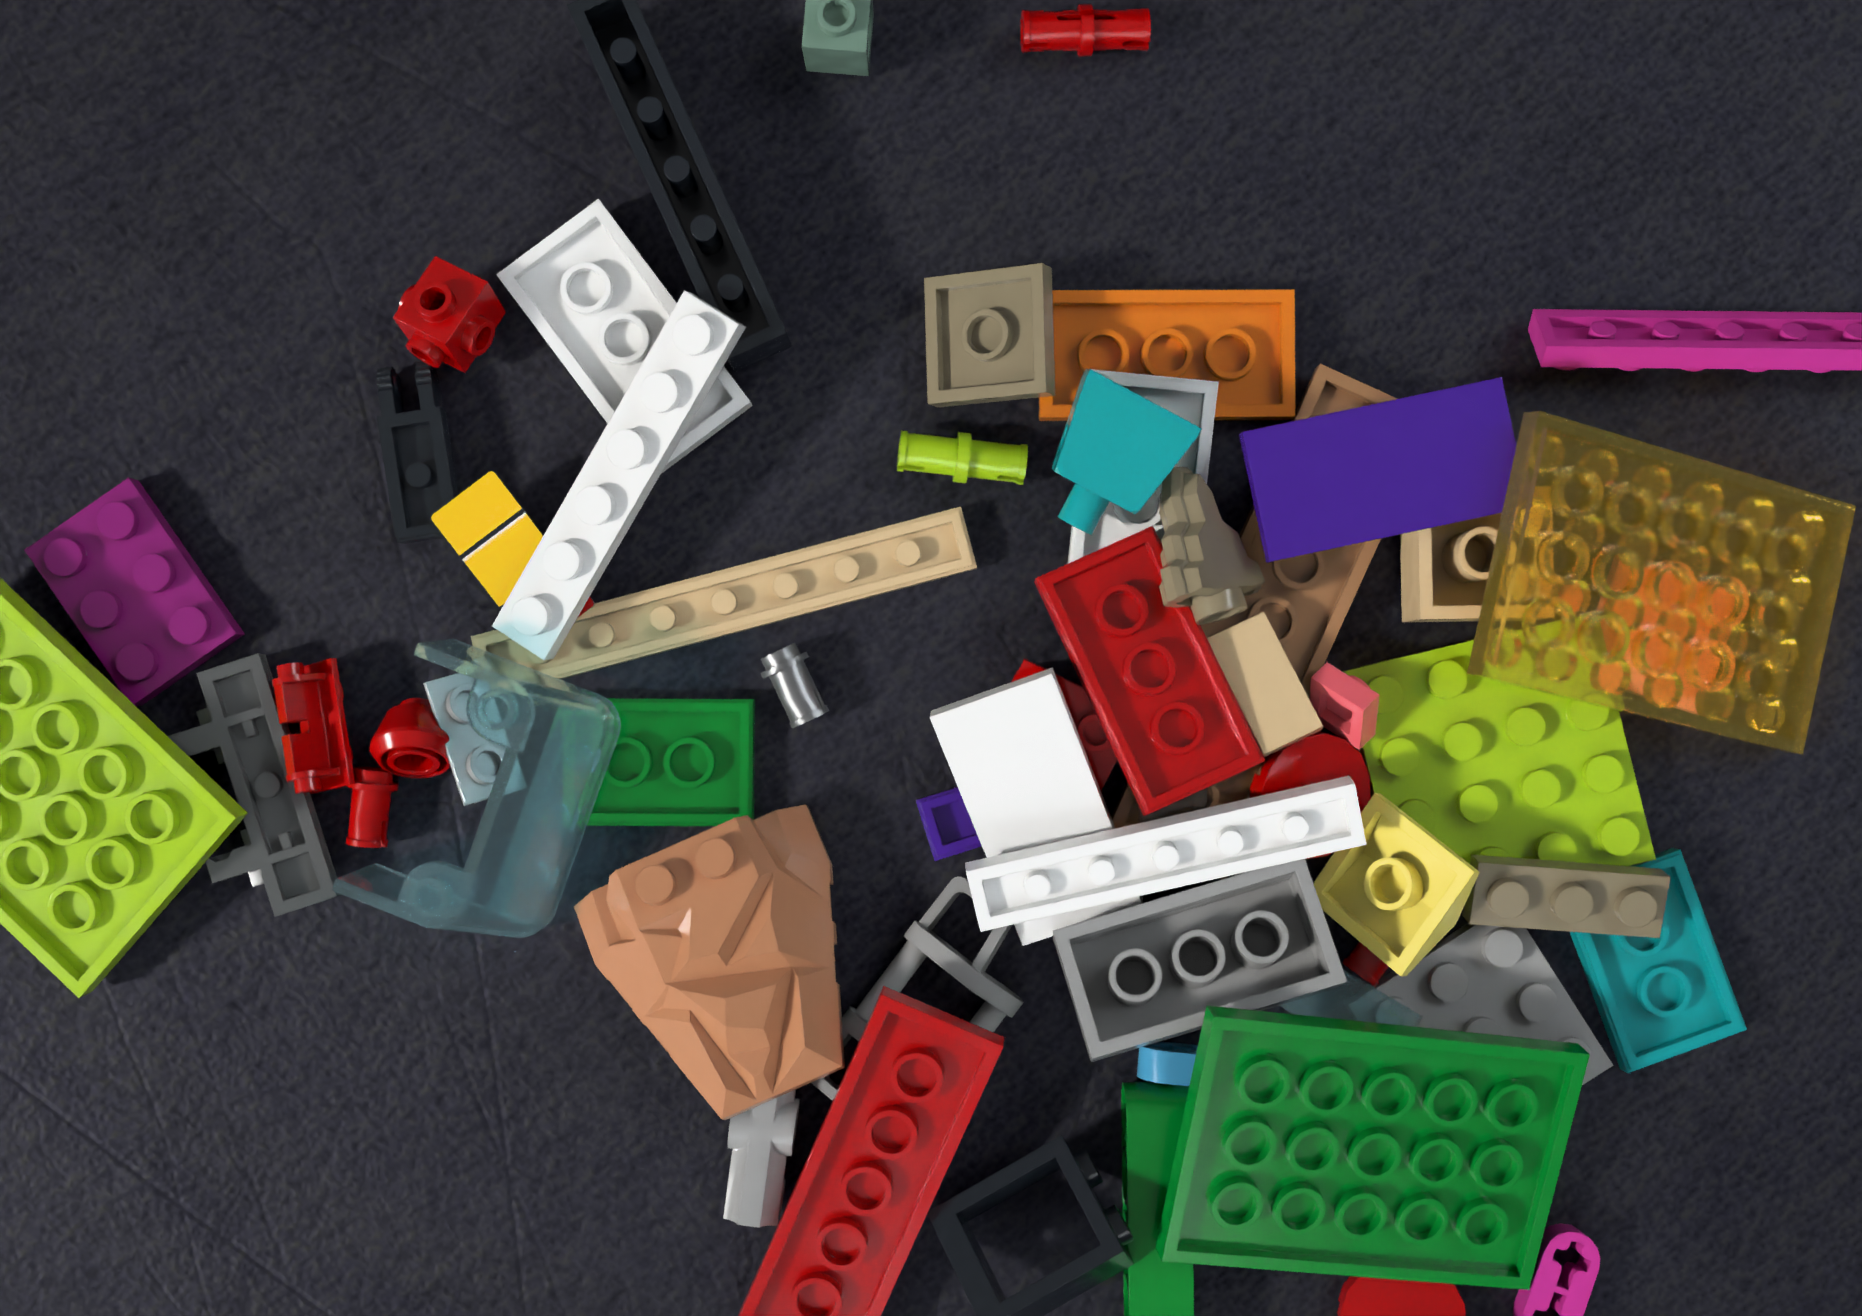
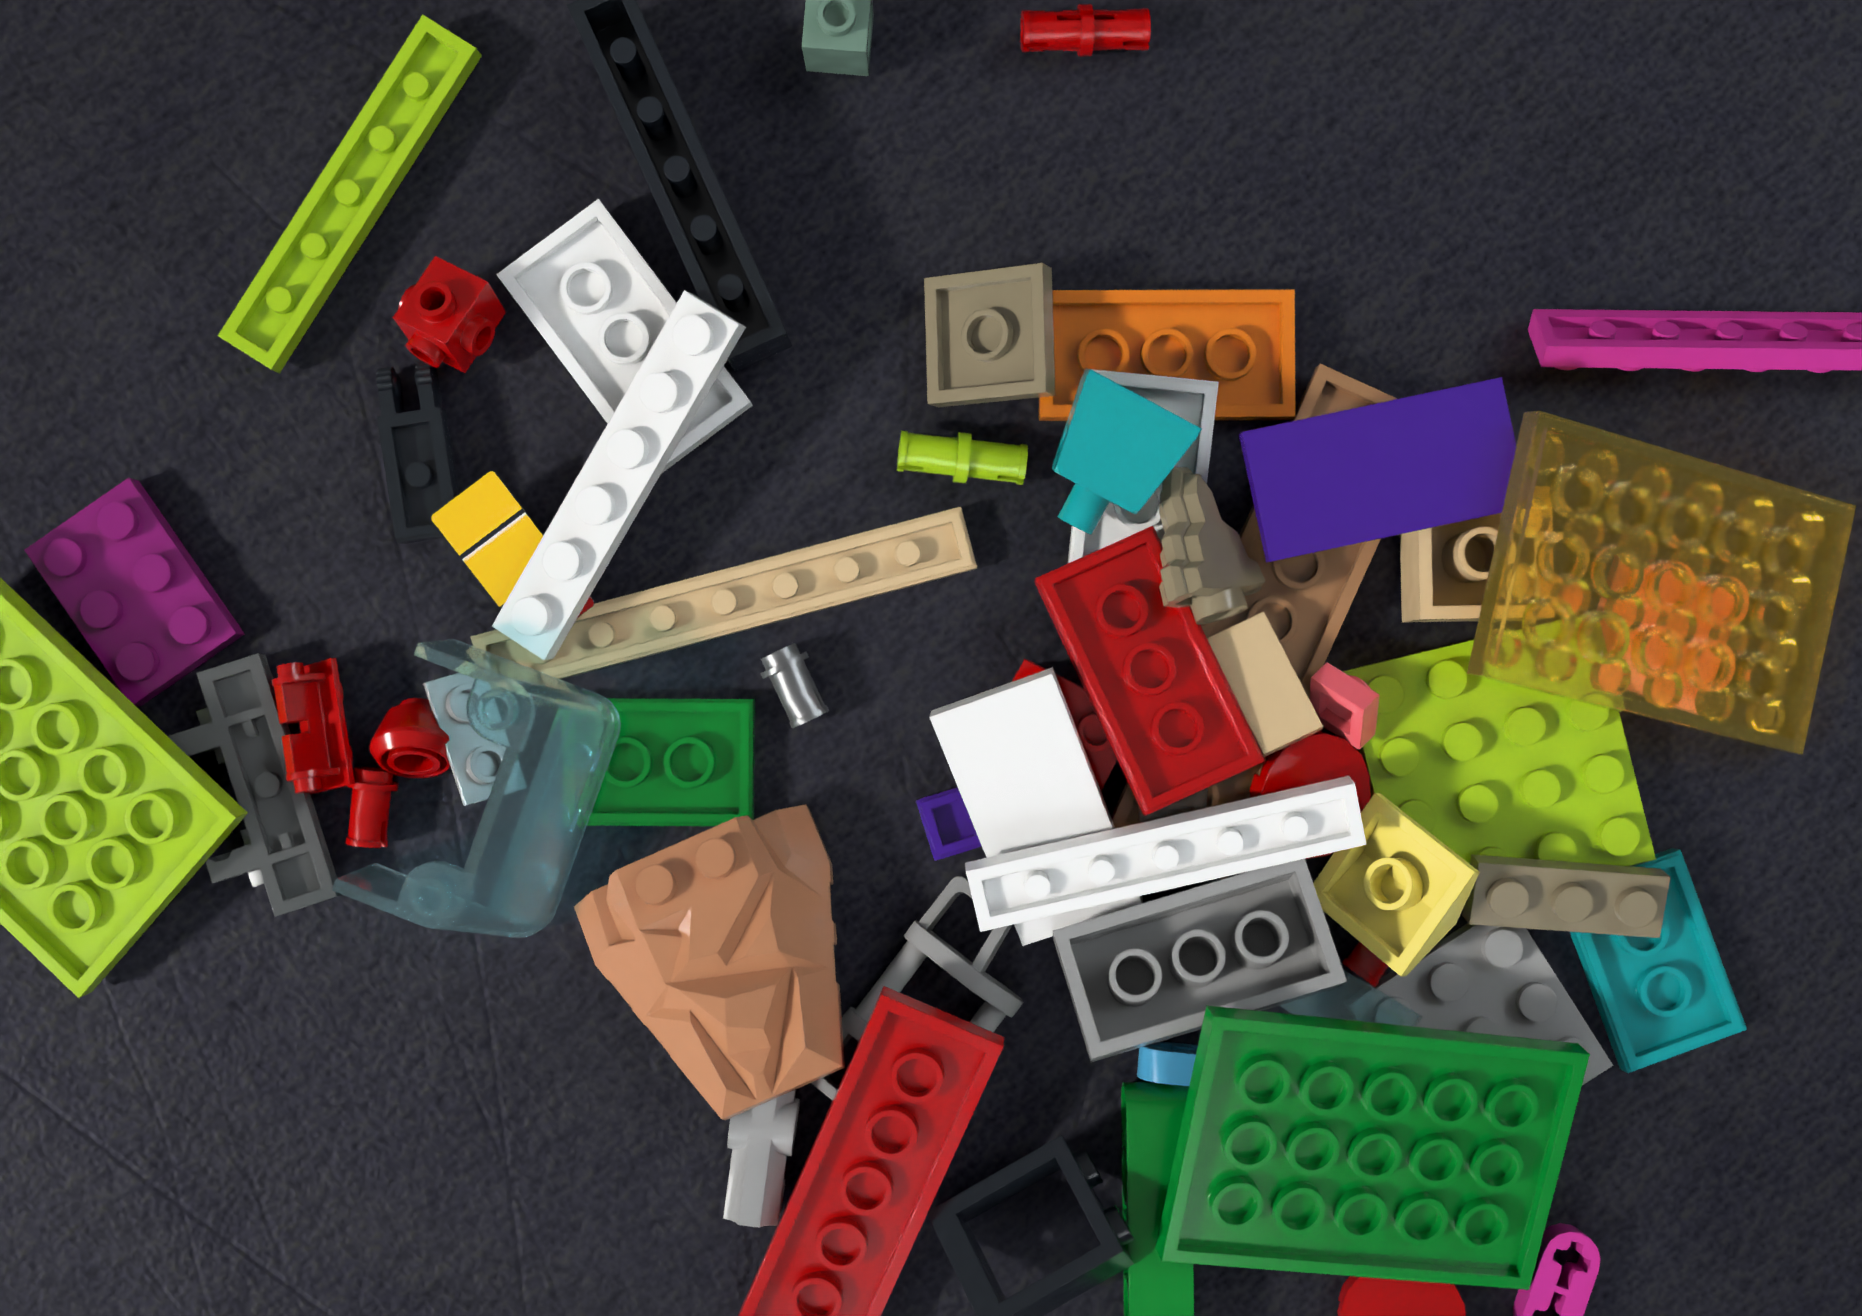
none -> lime plate [218,14,482,374]

